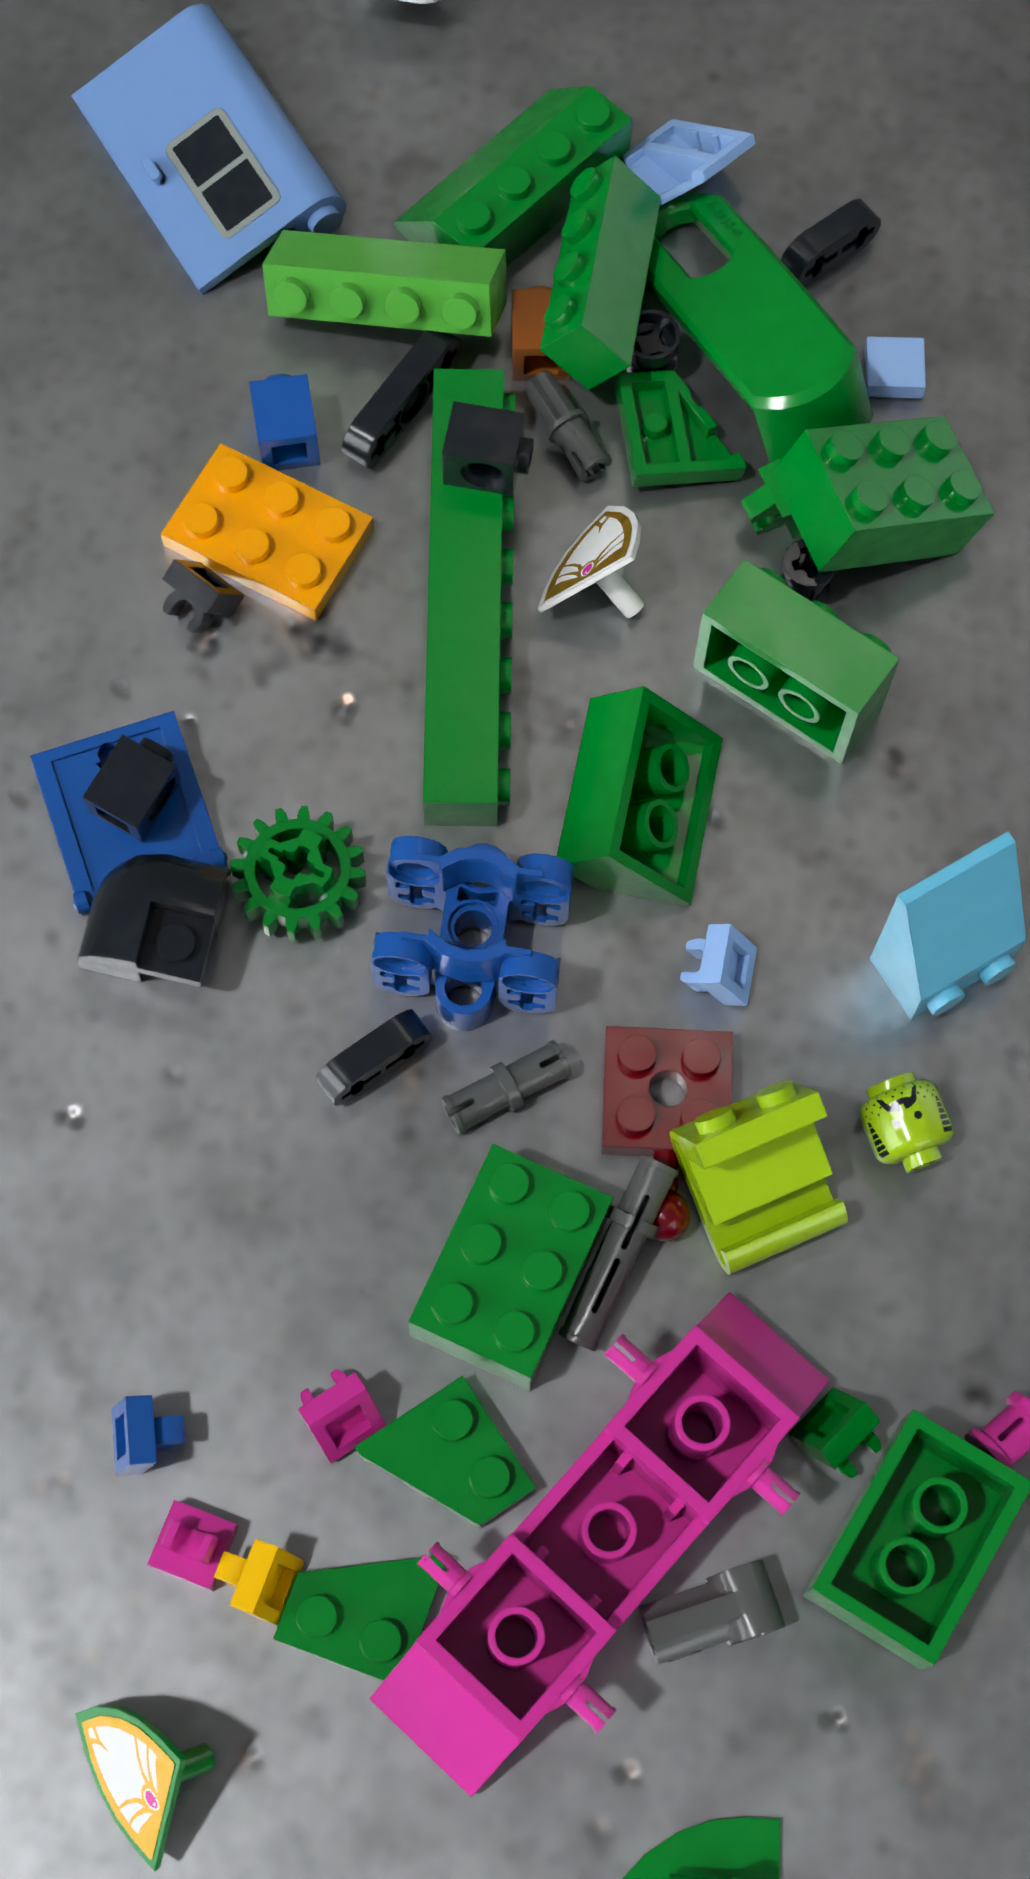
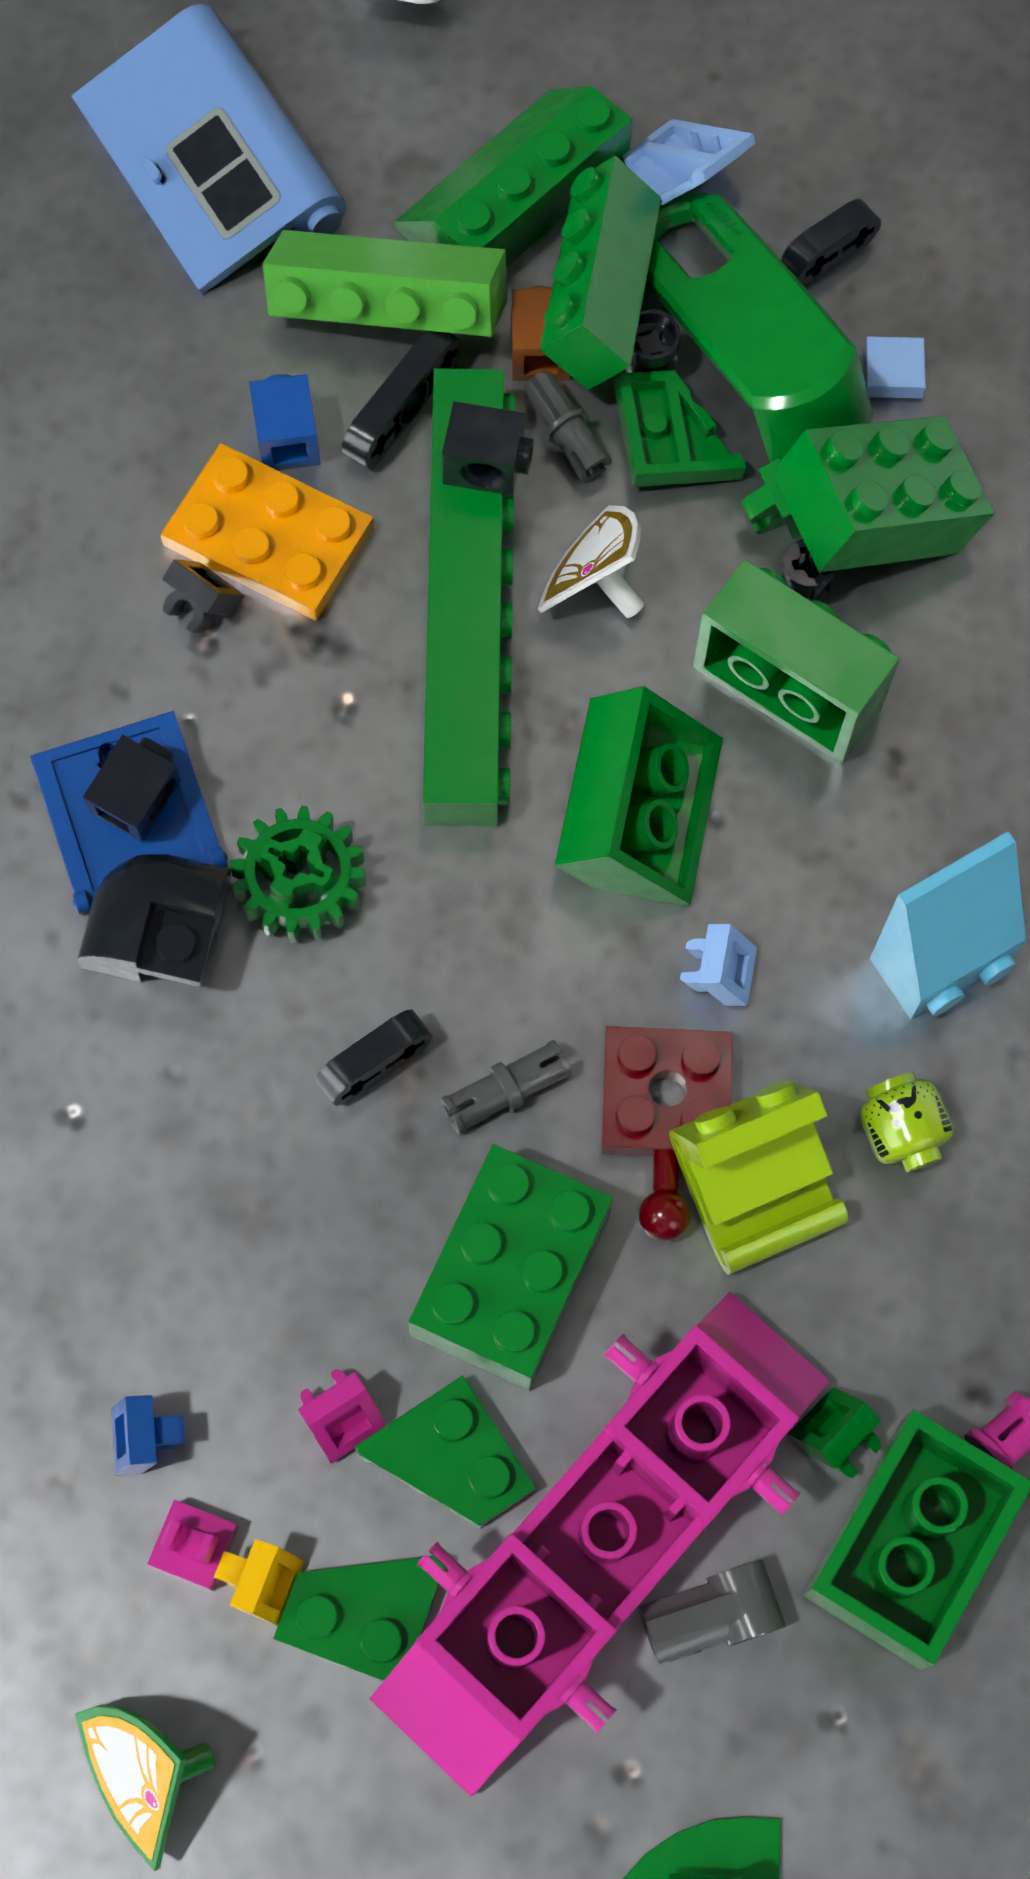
blue piece [370,836,574,1032] -> none
dark grey pin [558,1154,679,1352] -> none

